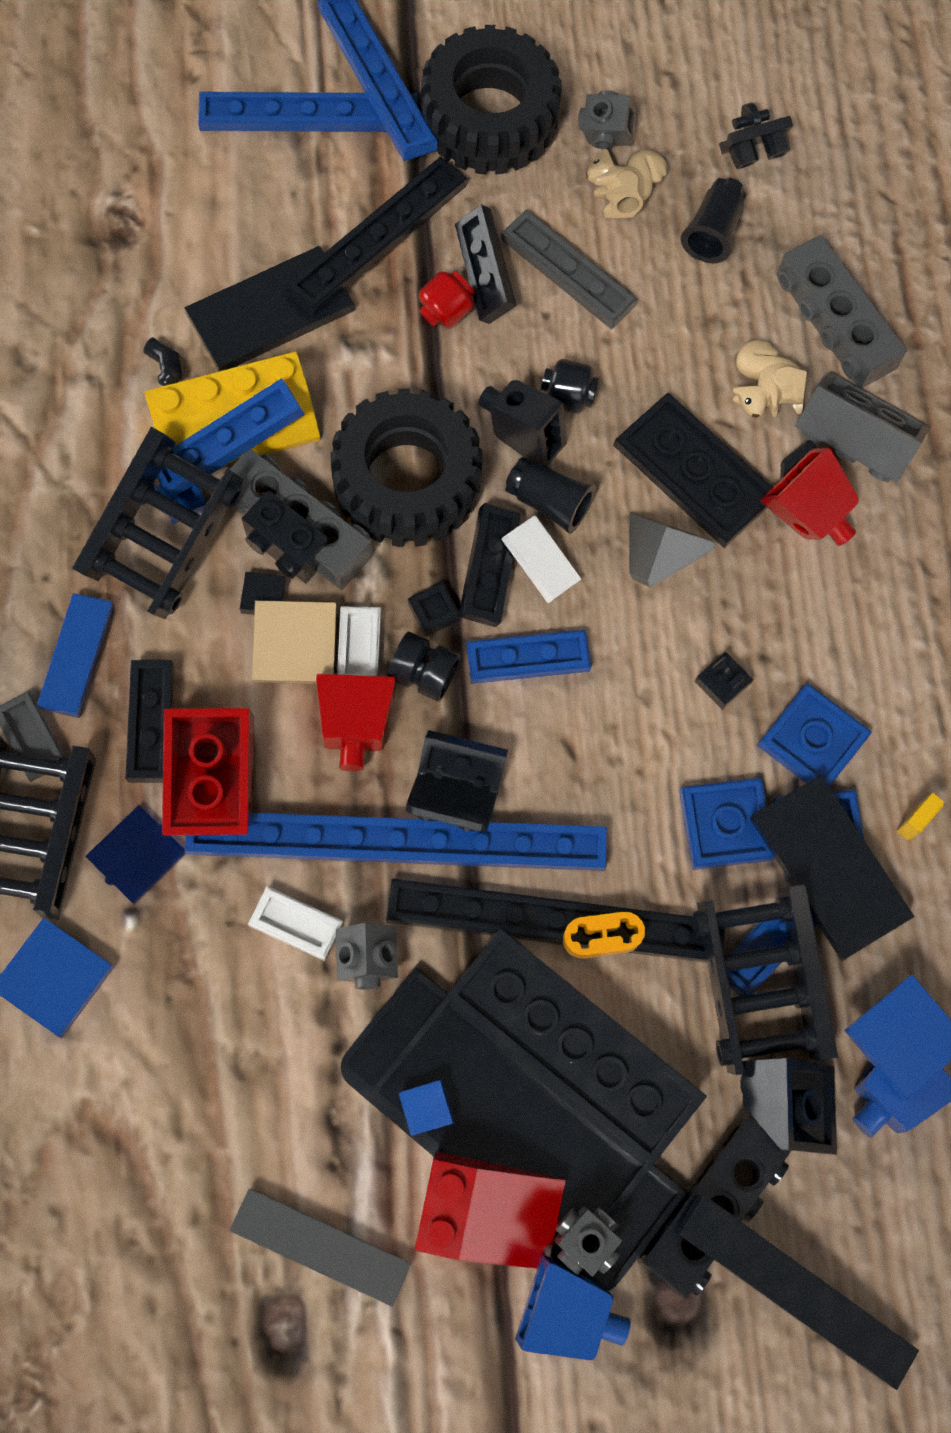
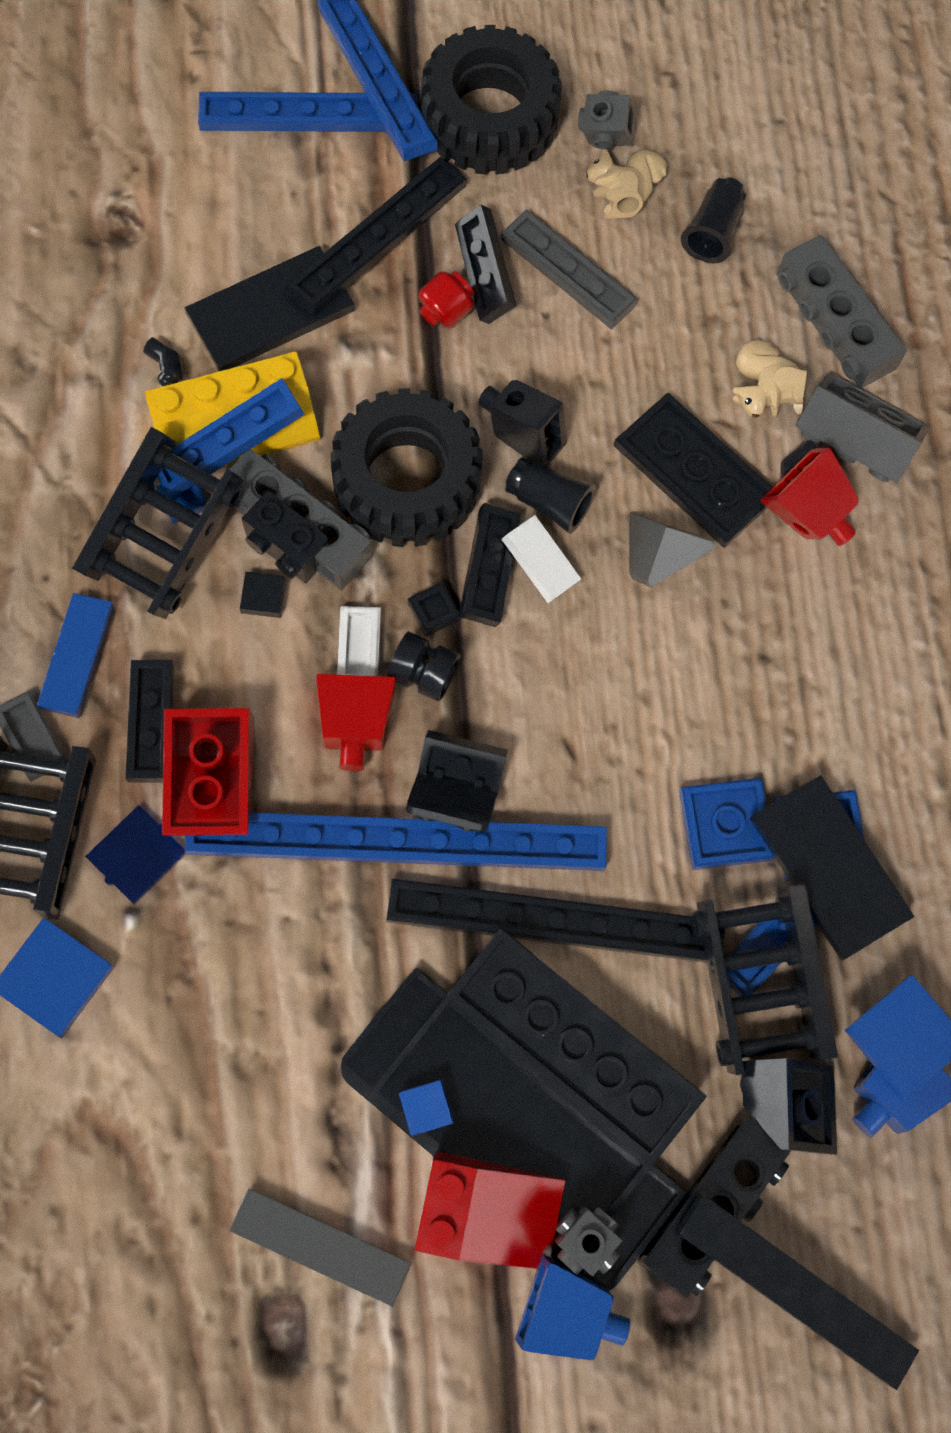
white tile [248,886,344,961] -> none
tan tile [252,601,337,684] -> none
dark grey brick [336,922,398,990] -> none
blue tile [466,630,591,684] -> none
black head [540,359,599,414] -> none
light orange beam [563,912,645,959] -> none
black tile [694,651,753,710] -> none
black hips [719,102,793,170] -> none
blue tile [757,683,872,787] -> none
yellow tile [896,793,944,841] -> none

